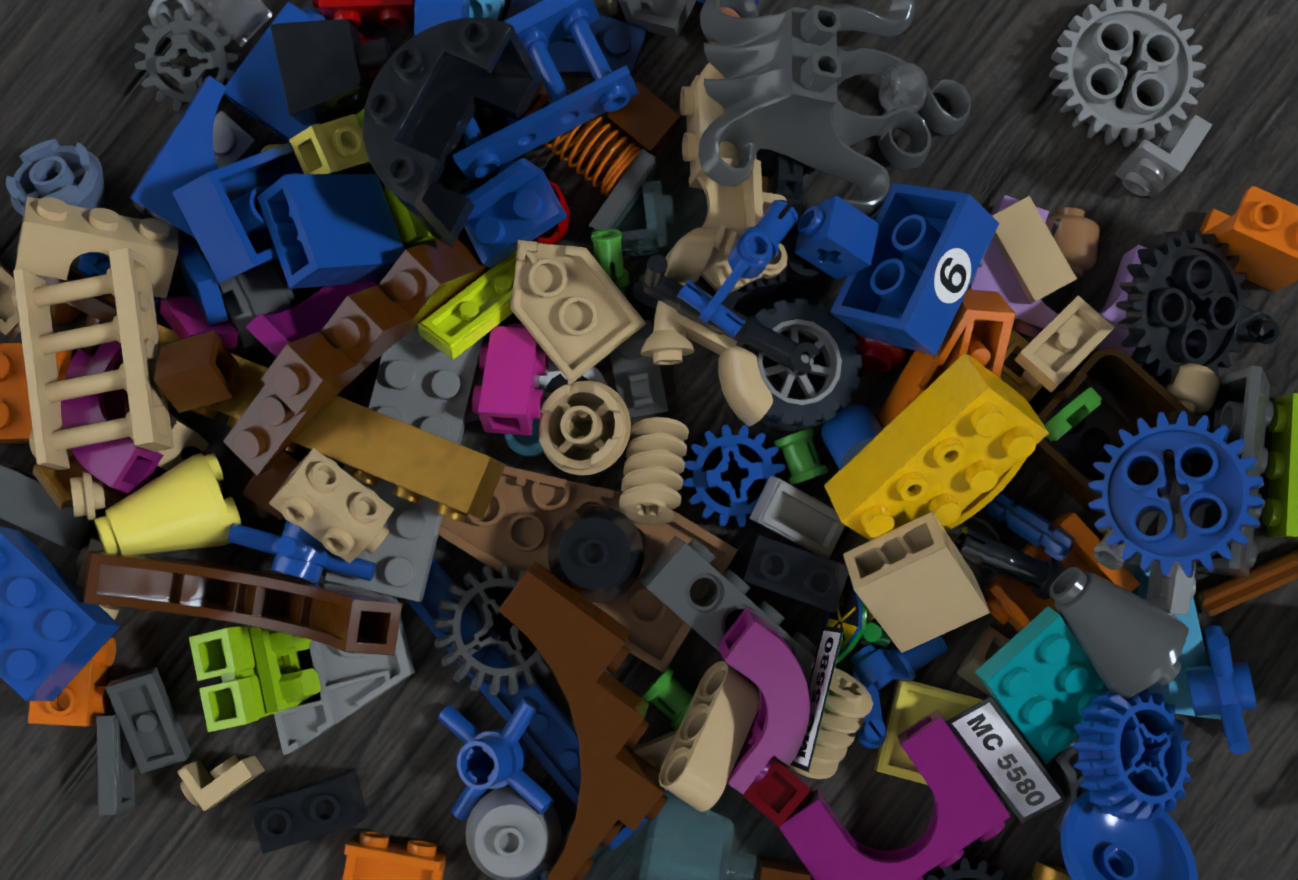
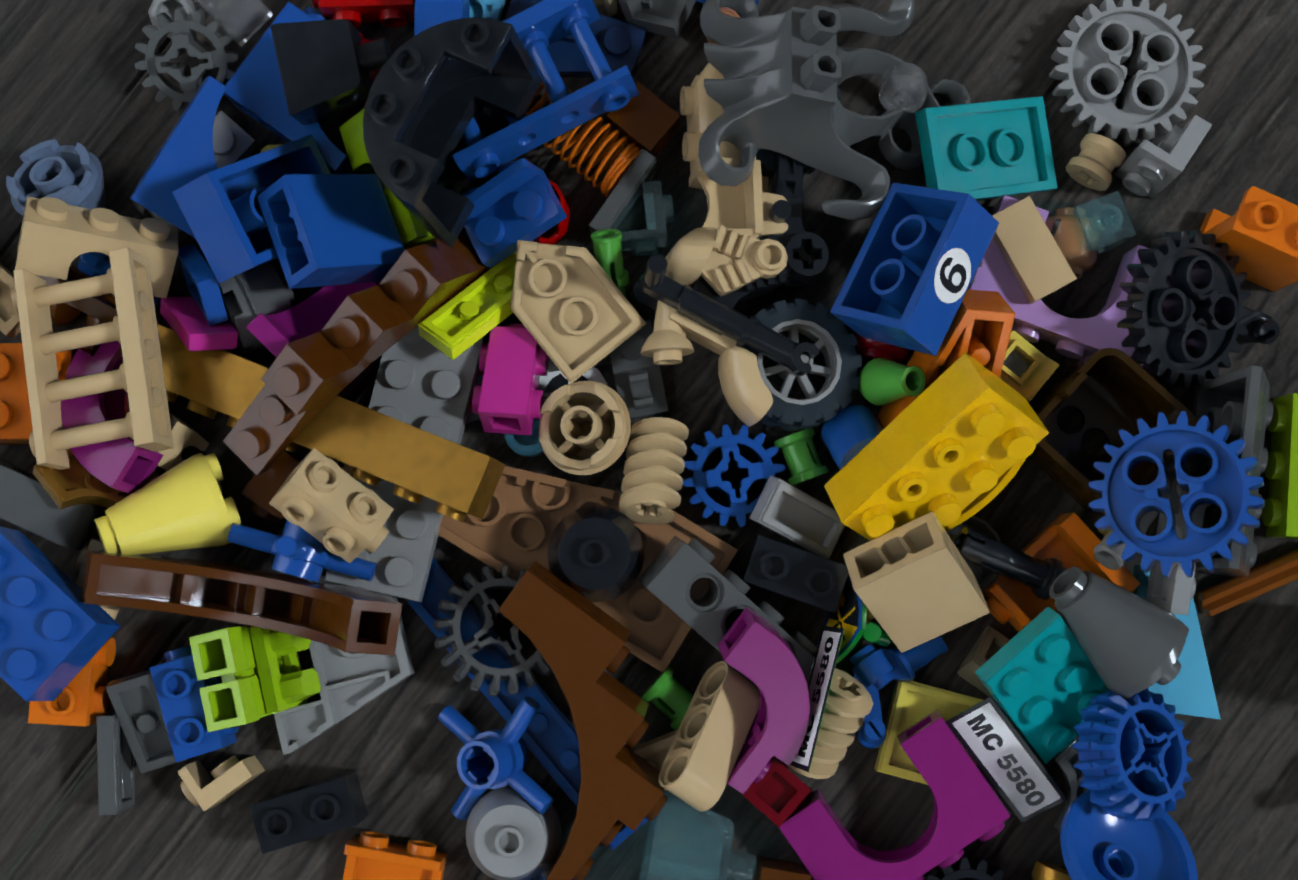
tan plate [70,471,105,520] -> none
reddish brown brick [153,330,239,413] -> none
light yellow brick [289,114,370,174] -> none
blue pin [677,200,798,338] -> none
blue brick [794,195,880,280] -> none
blue axle [986,491,1075,561] -> none
tan plate [1015,296,1115,393] -> none
bright green tile [1044,387,1102,442] -> none
tan piece [1165,363,1220,415] -> none
blue bar [1185,625,1257,754] -> none
none -> blue brick [149,646,239,762]
none -> bright green cone [858,358,926,406]
none -> teal plate [915,96,1058,201]
none -> tan wheel [1066,133,1126,191]
none -> clear light blue bracket [1073,191,1136,254]

